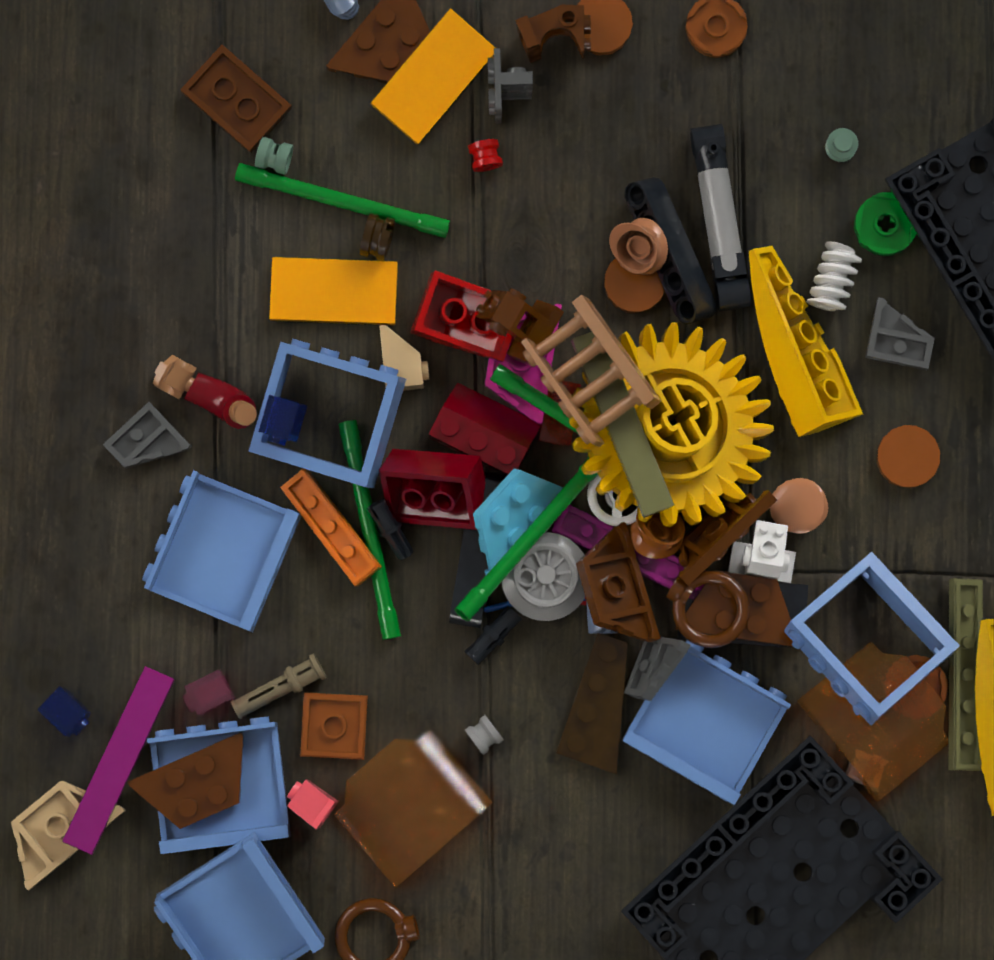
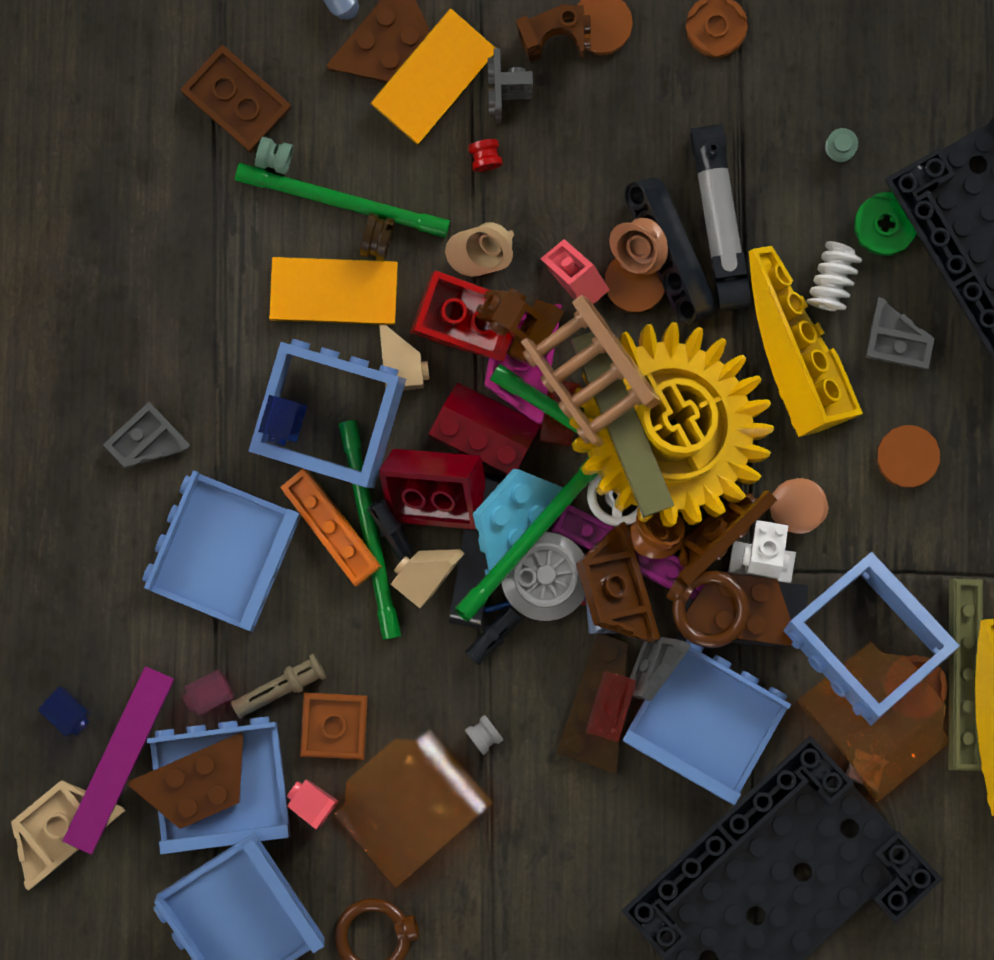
piece [153,355,257,429] -> none
none -> tan slope [391,549,465,608]
none -> tan piece [445,222,514,277]
none -> coral slope [540,239,609,304]
none -> clear red plate [585,671,637,742]

